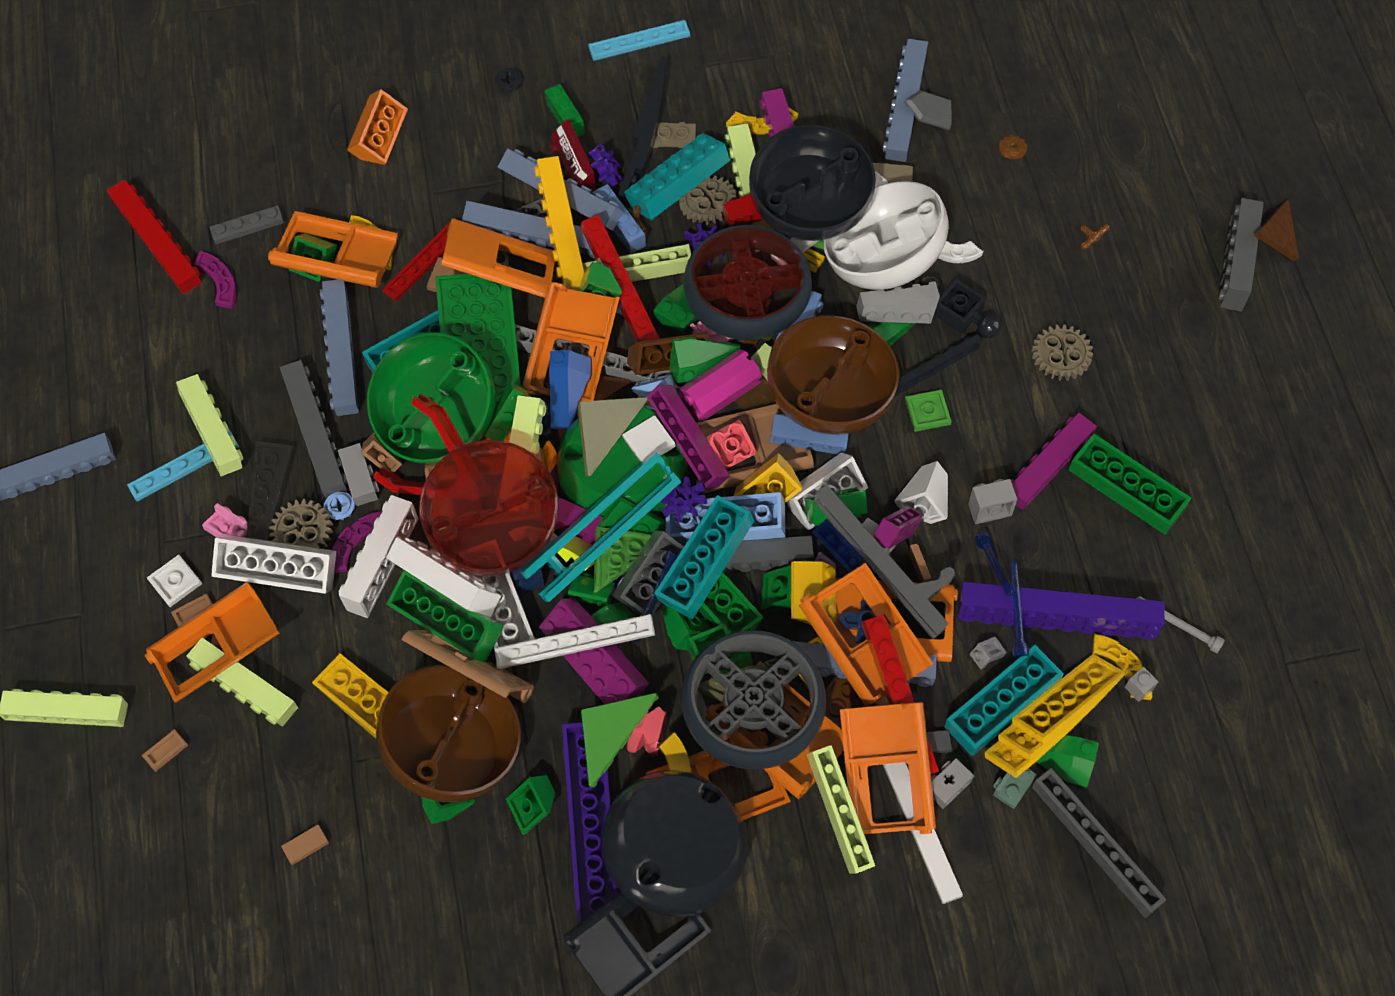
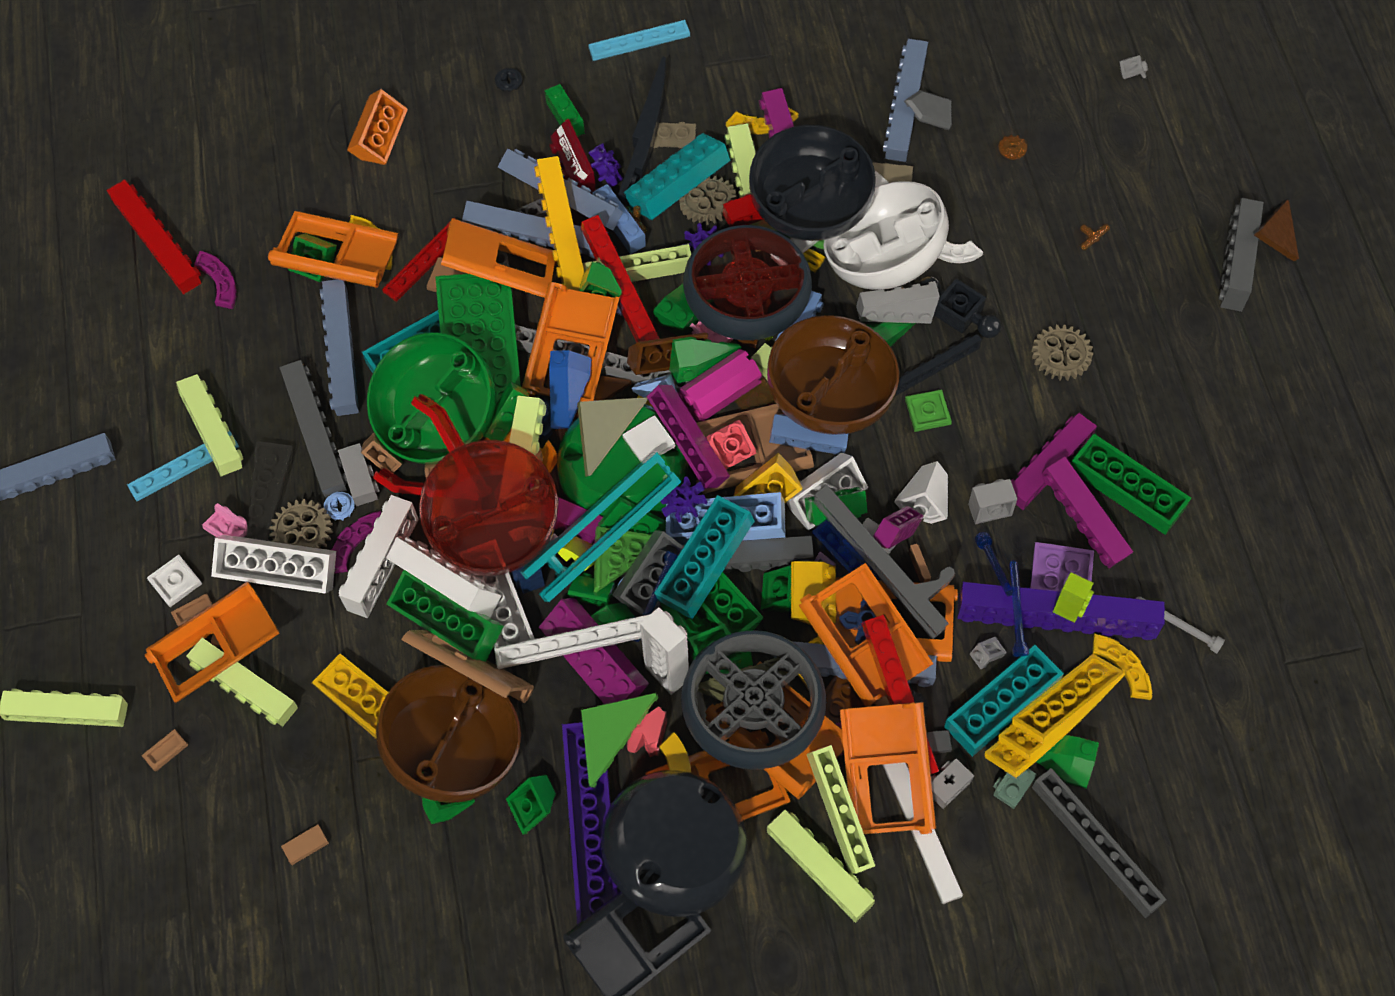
dark grey plate [210,205,284,244] -> none
light grey brick [1125,667,1158,702] -> none
none -> white brick [640,607,689,695]
none -> yellowish green brick [767,810,875,923]
none -> medium lavender plate [1030,542,1094,591]
none -> magenta brick [1042,457,1133,569]
none -> lime brick [1053,572,1094,623]
none -> light grey bracket [1120,55,1148,79]

